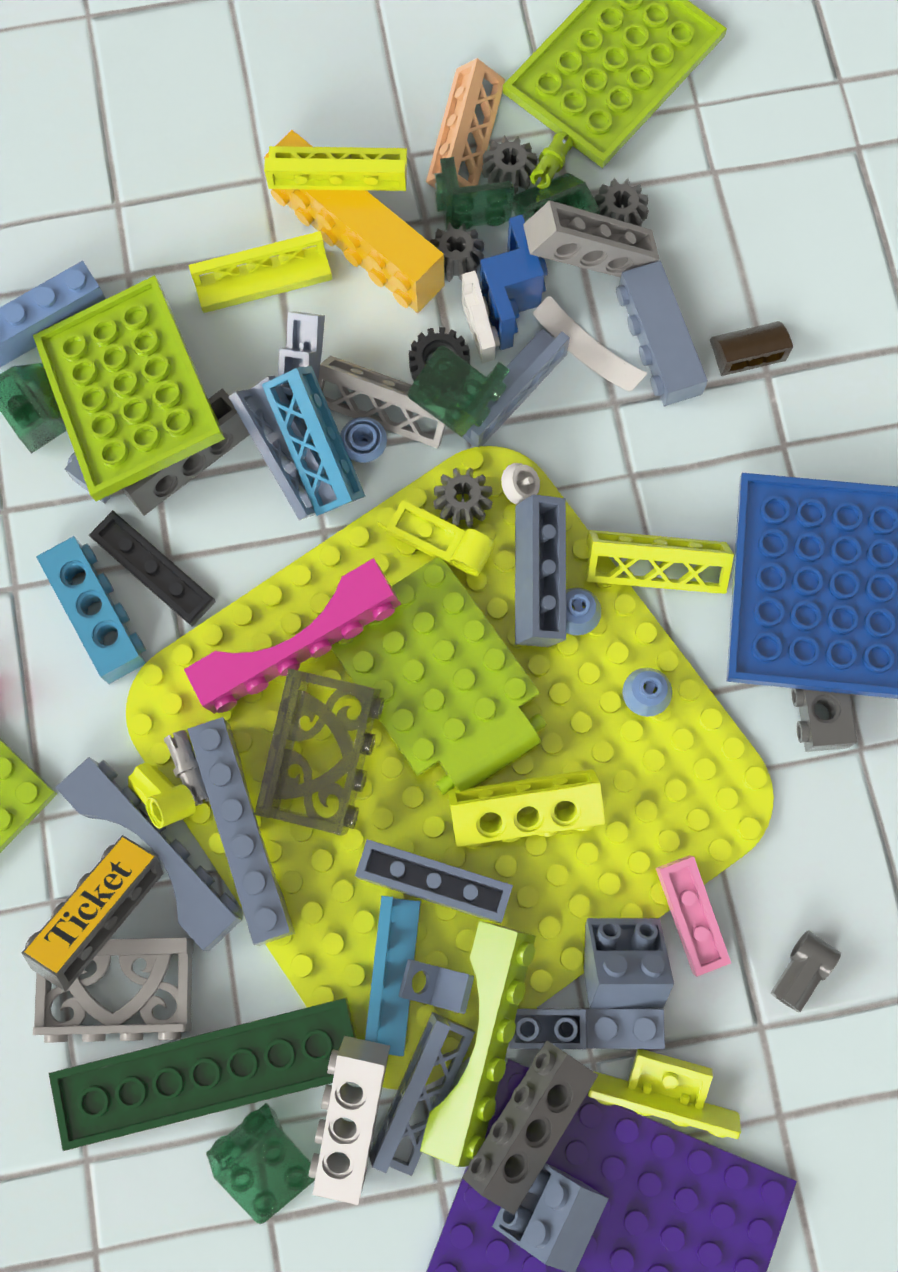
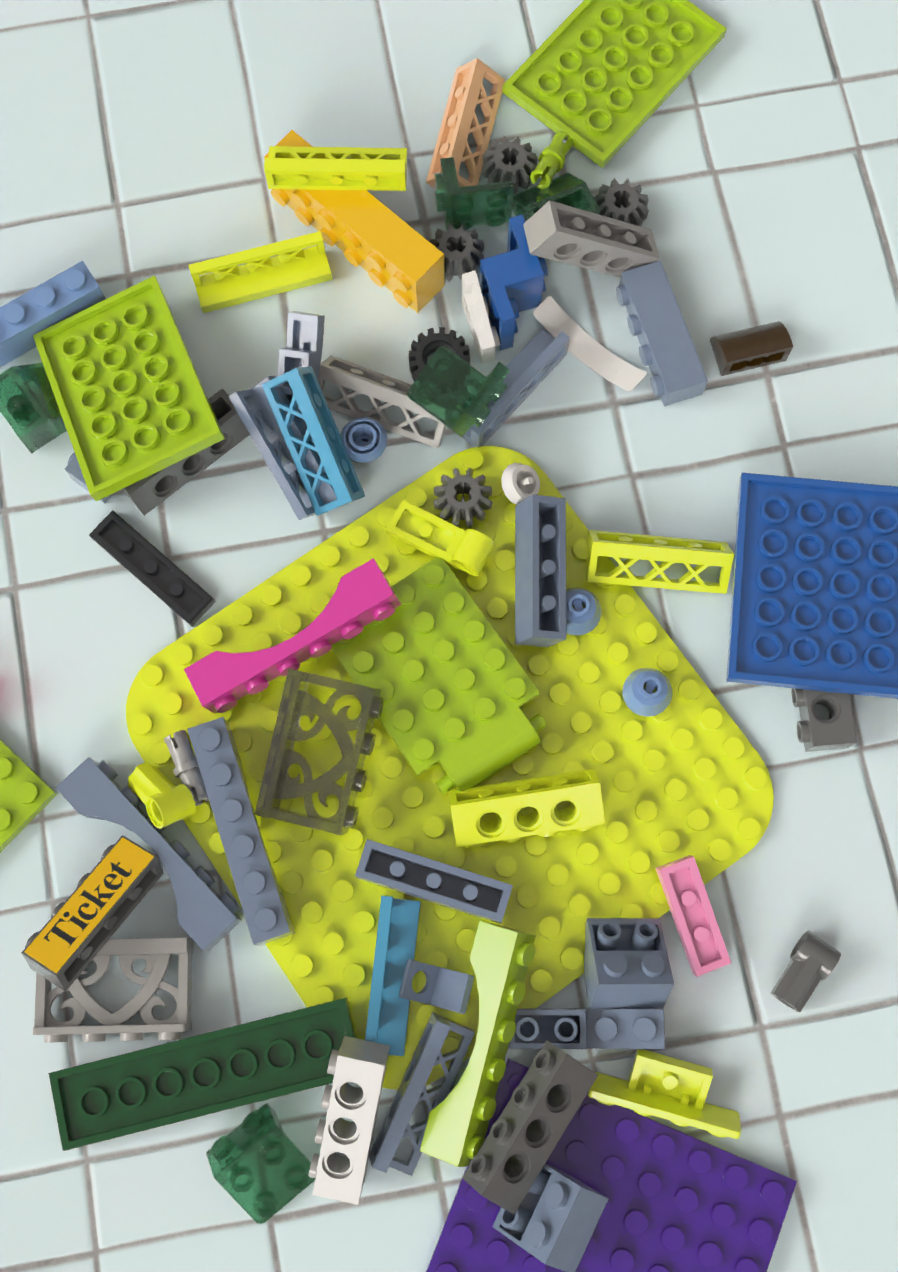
dark azure brick [36,536,146,684] -> none

